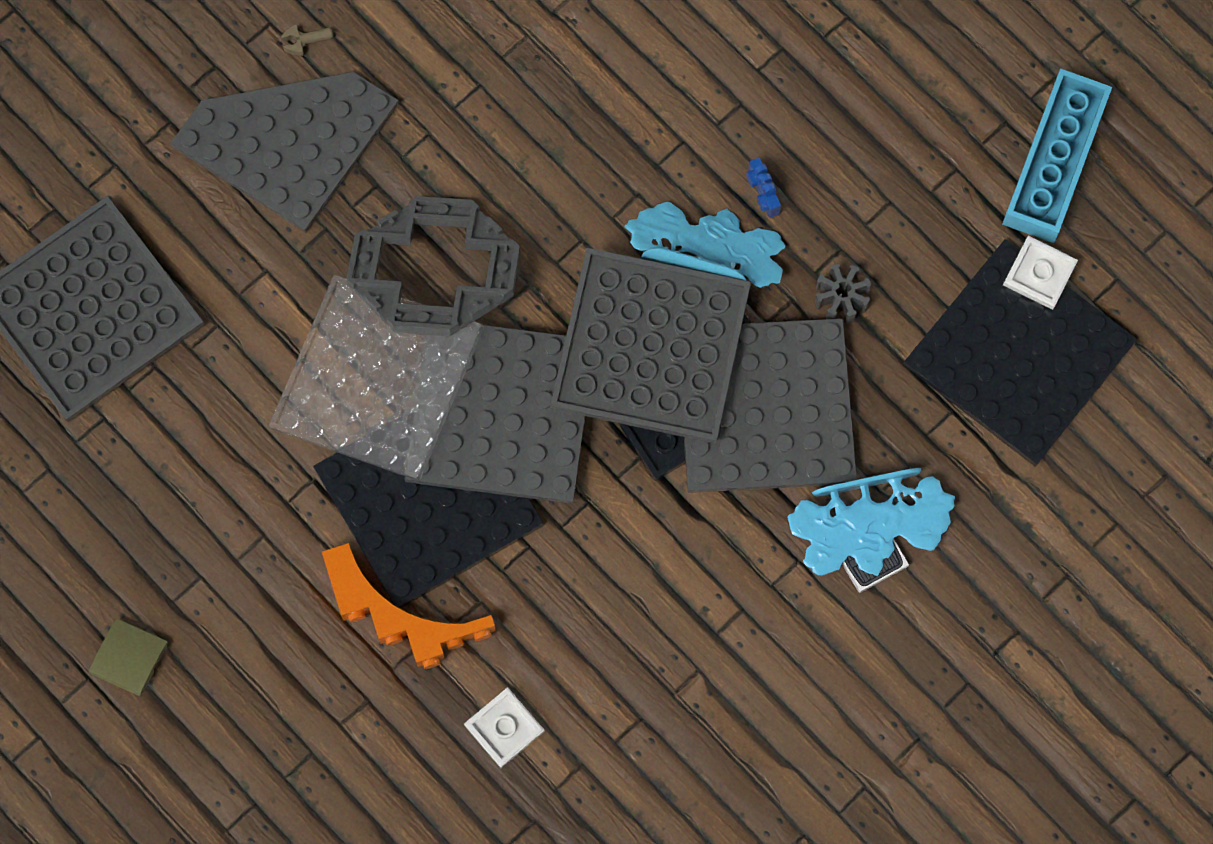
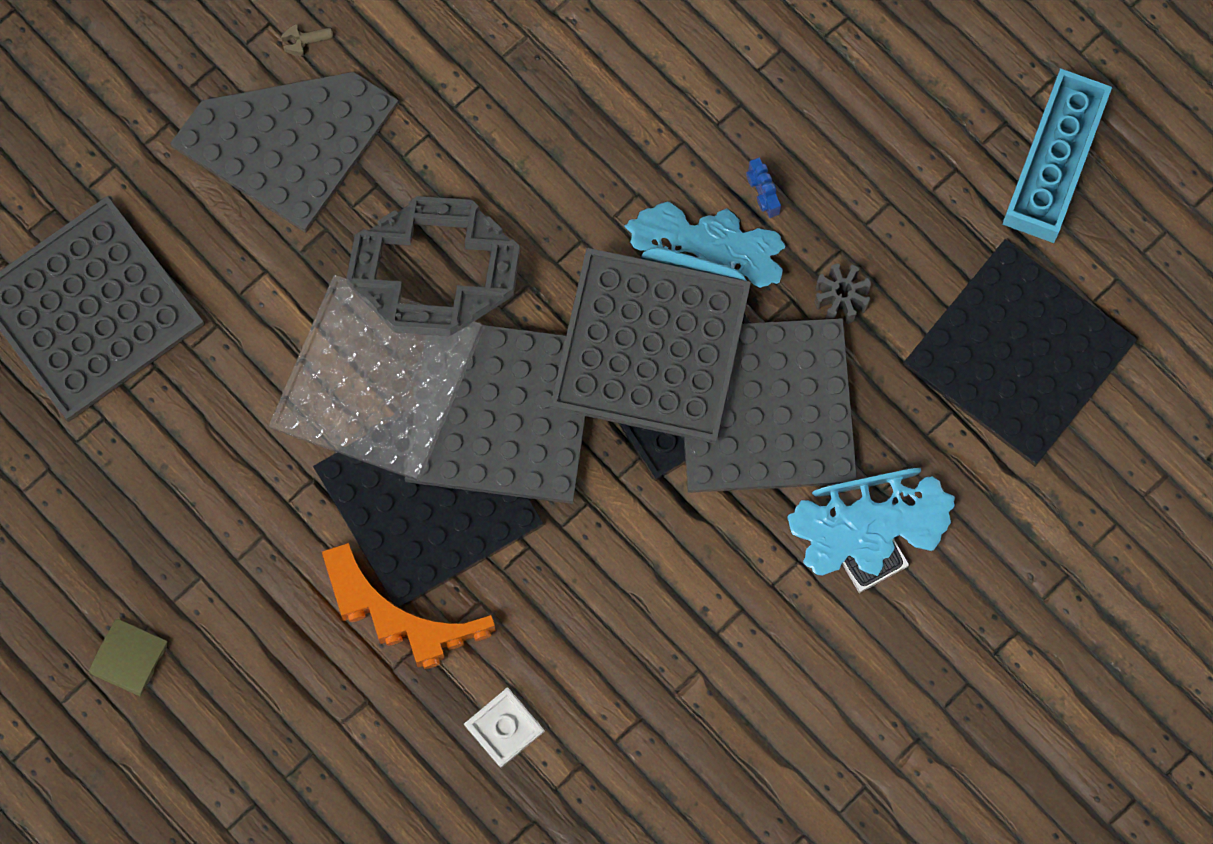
white tile [1003,236,1078,310] -> none

